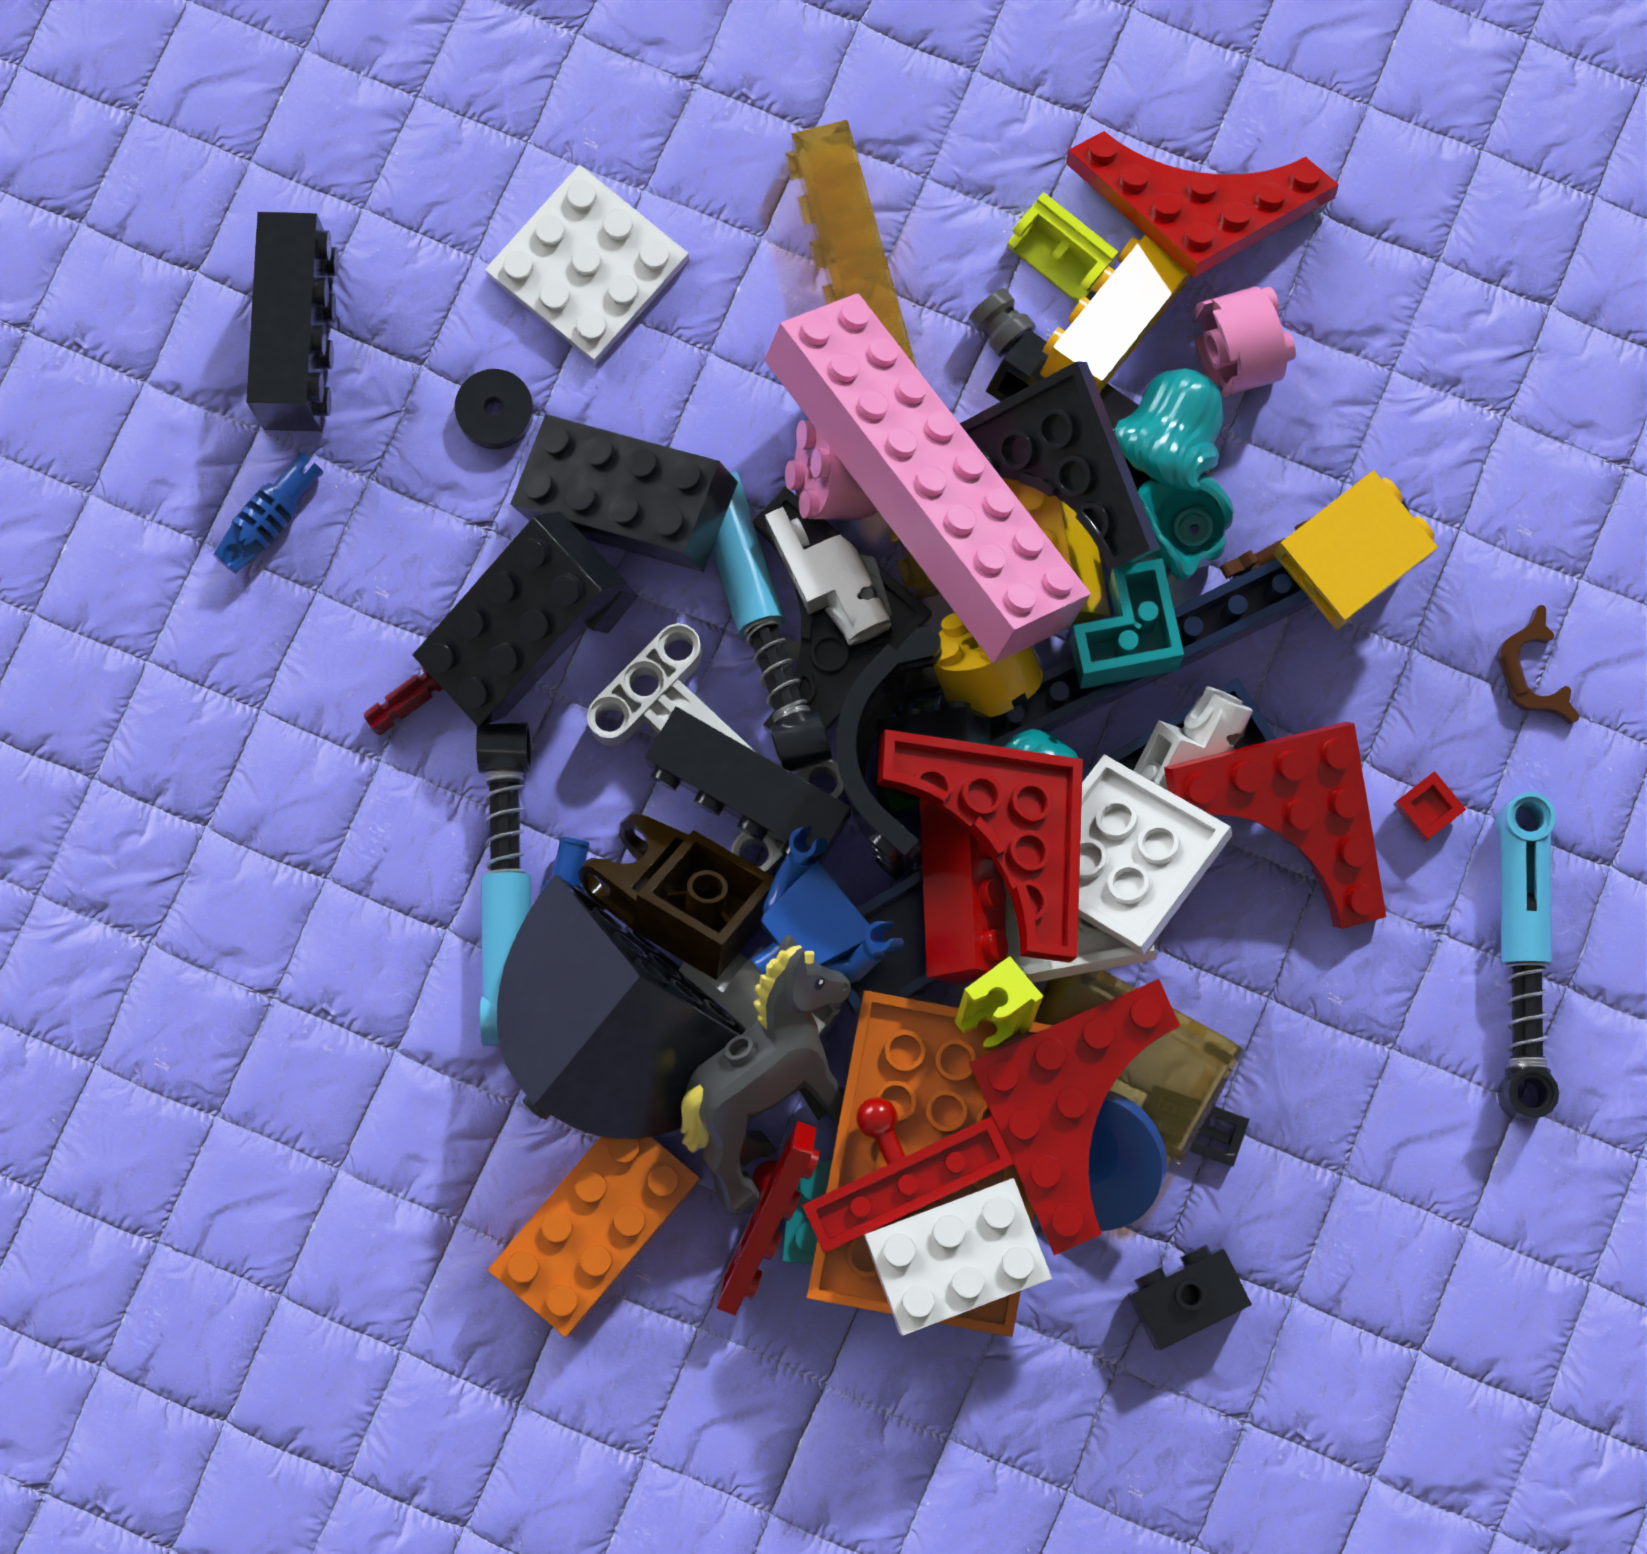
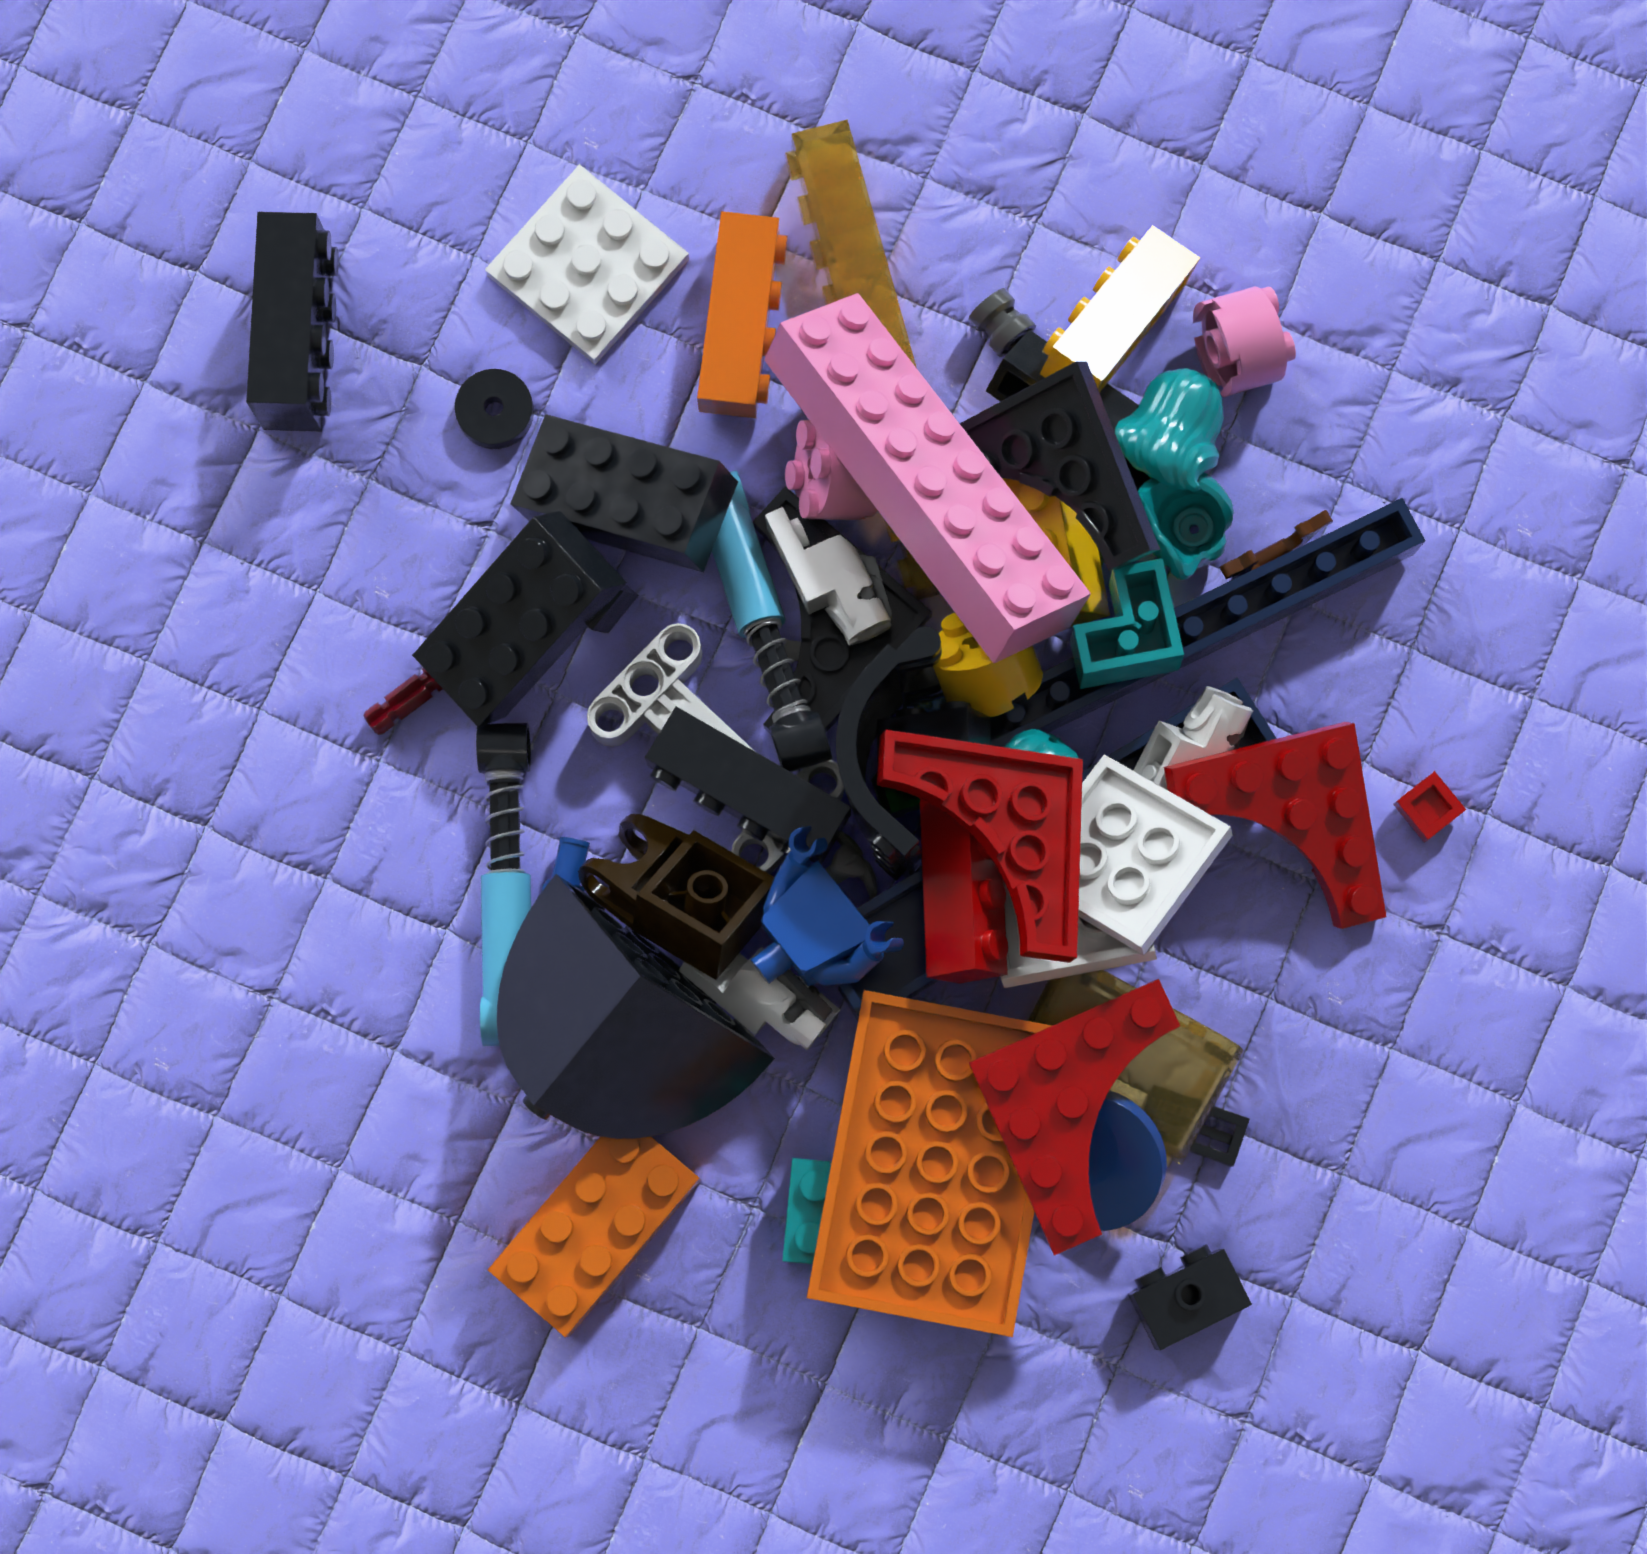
blue hinge [213,452,324,574] -> none
dark grey animal [681,935,851,1215] -> none
red plate [716,1120,820,1316] -> none
red plate [802,1097,1014,1253] -> none
white brick [863,1178,1052,1336] -> none
neon yellow hinge [954,956,1043,1050] -> none
neon yellow hinge [1007,192,1118,304] -> none
red plate [1066,131,1339,278] -> none
yellow panel [1273,470,1438,631] -> none
piece [1495,792,1559,1121] -> none
reddish brown helmet [1497,605,1579,724] -> none
none -> orange brick [697,211,788,419]
none -> light grey plant [825,831,877,900]

